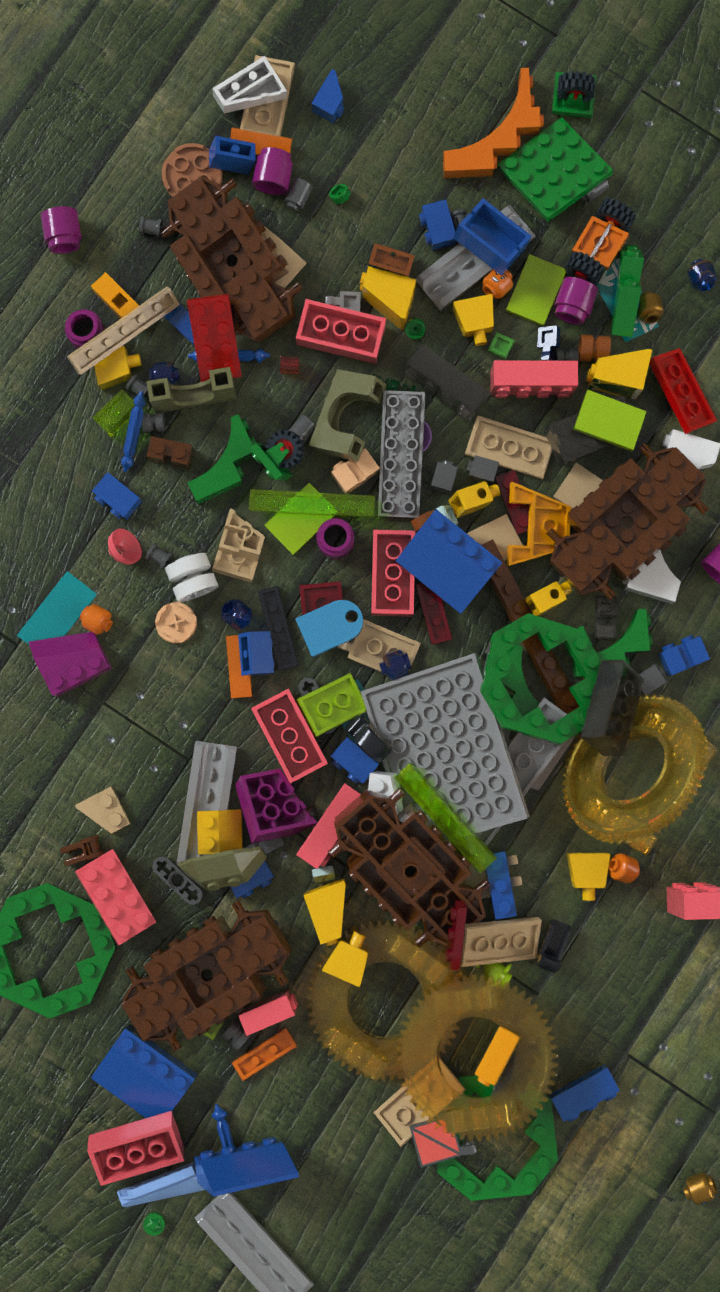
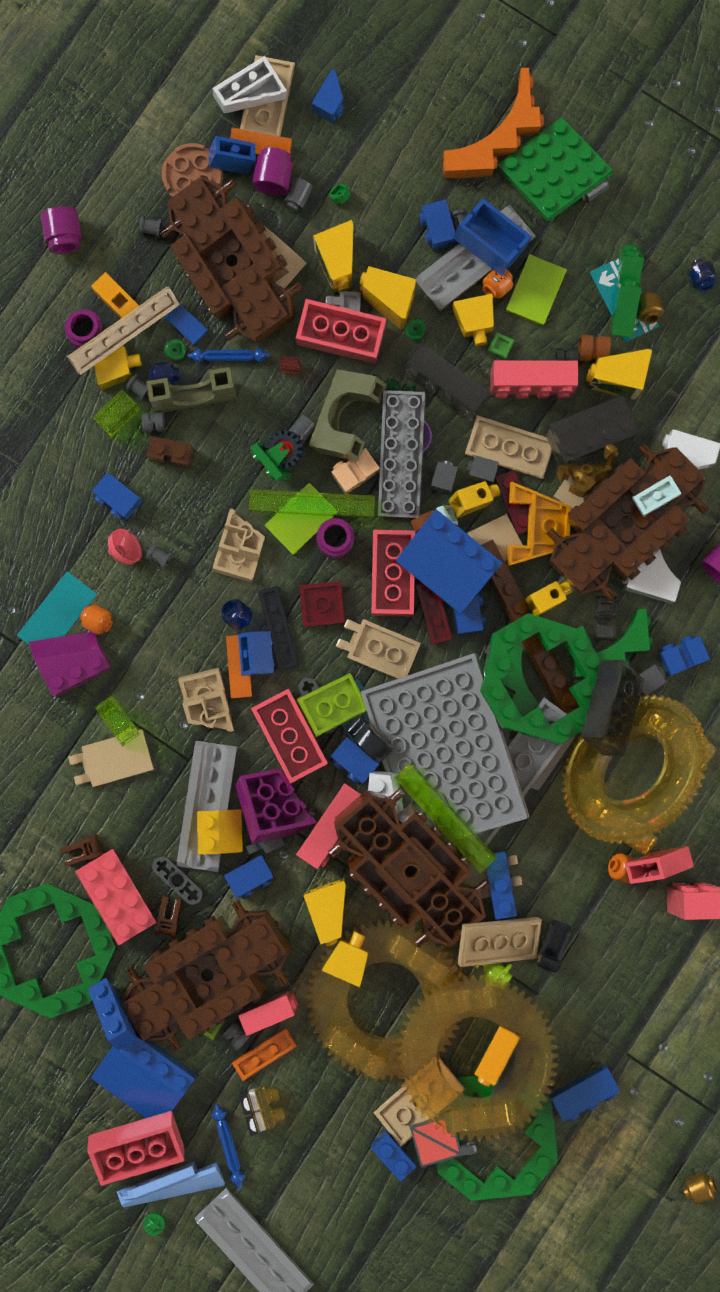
tan wing [75,786,131,834] -> none
blue wheel [121,391,146,472] -> none
light nougat tile [155,602,197,644] -> none
white wheel [165,553,219,602] -> none
olive wedge [179,846,267,891] -> none
red plate [187,294,242,382] -> none
green arch [187,414,256,504] -> none
blue slope [194,1137,299,1197] -> none
dark azure tile [295,600,363,658] -> none
light aqua tile [312,865,336,883] -> none
dark orange window [369,243,415,276] -> none
clear blue head [379,650,412,680] -> none
dark red plate [445,900,467,970] -> none
plate [537,326,561,361] -> none
plate [551,71,596,118] -> none
magenta piece [554,277,598,325] -> none
plate [564,198,636,286] -> none
yellow torso [567,853,610,901] -> none
lime tile [573,390,647,451] -> none
red plate [649,348,717,434] -> none
none -> tan tile [68,729,154,787]
none -> blue brick [88,978,137,1051]
none -> clear neon green panel [95,695,140,747]
none -> reddish brown piece [154,895,182,938]
none -> green tile [164,339,186,361]
none -> tan slope [178,667,234,732]
none -> clear yellow hips [239,1086,286,1136]
none -> yellow slope [313,220,353,293]
none -> blue brick [371,1129,417,1182]
none -> blue brick [453,594,486,635]
none -> pearl gold animal [557,443,619,498]
none -> coral brick [625,846,694,884]
none -> light aqua plate [633,476,681,517]

